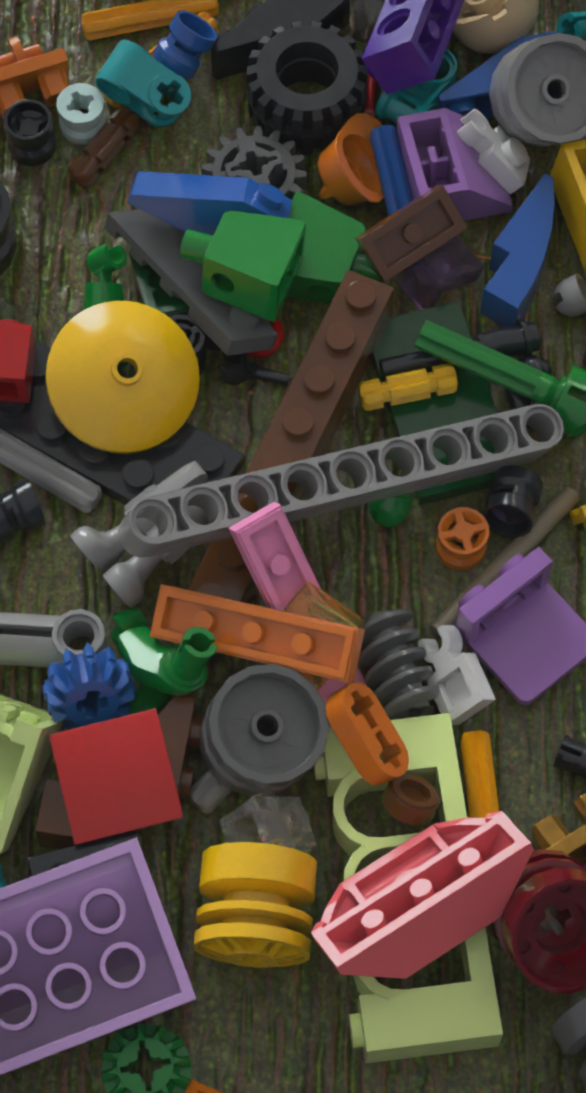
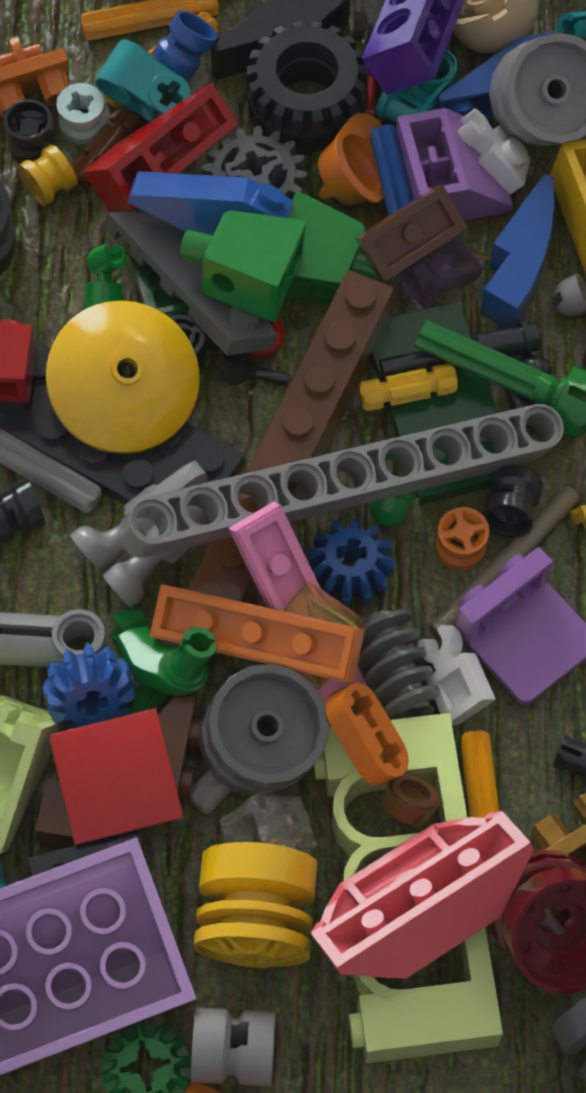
none -> yellow wheel [18,144,78,206]
none -> red slope [83,83,239,211]
none -> light grey wheel [191,1007,276,1087]
none -> blue gear [307,517,395,609]

